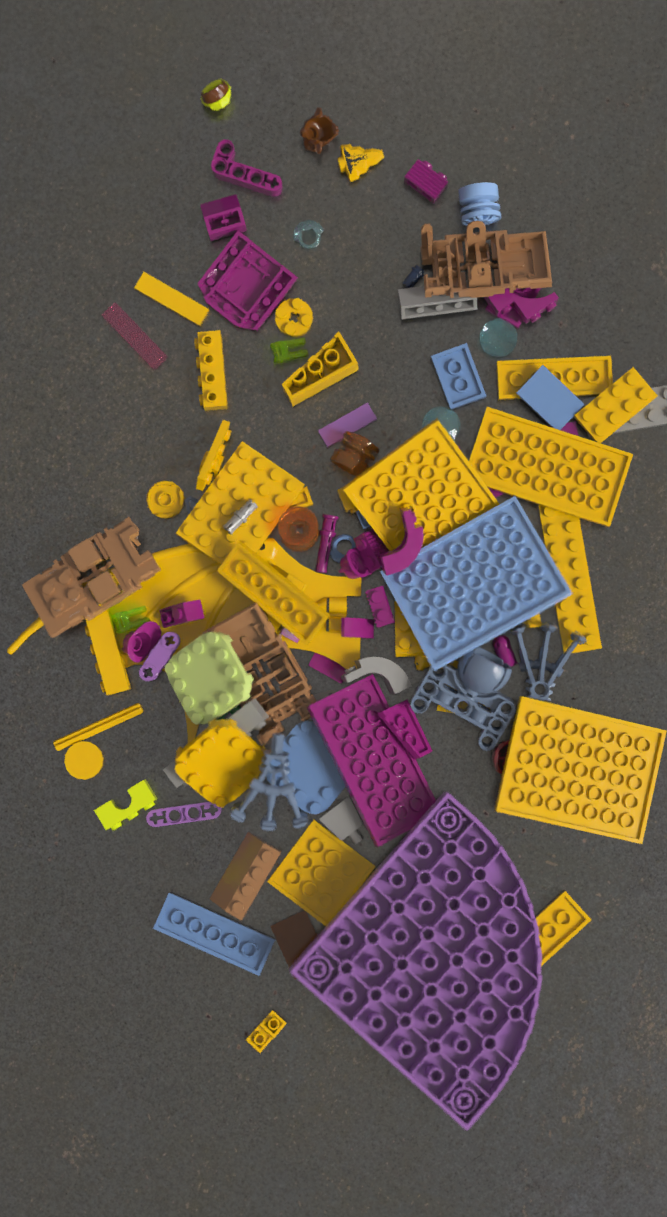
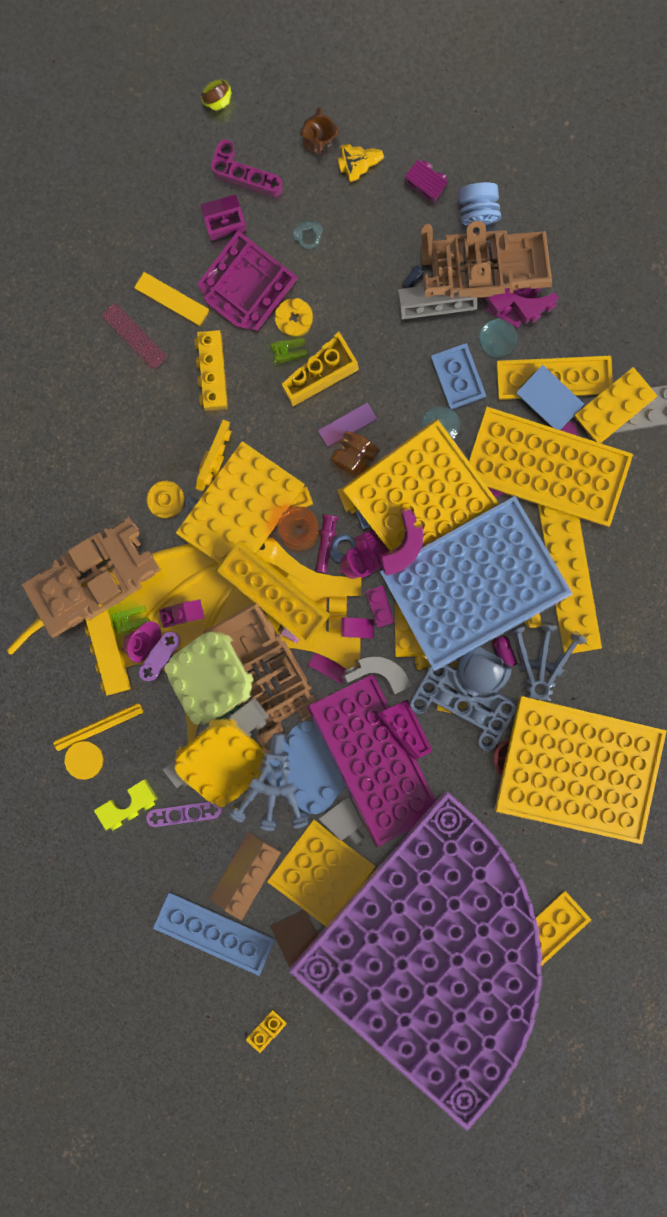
light grey pin [223,499,258,535] -> none

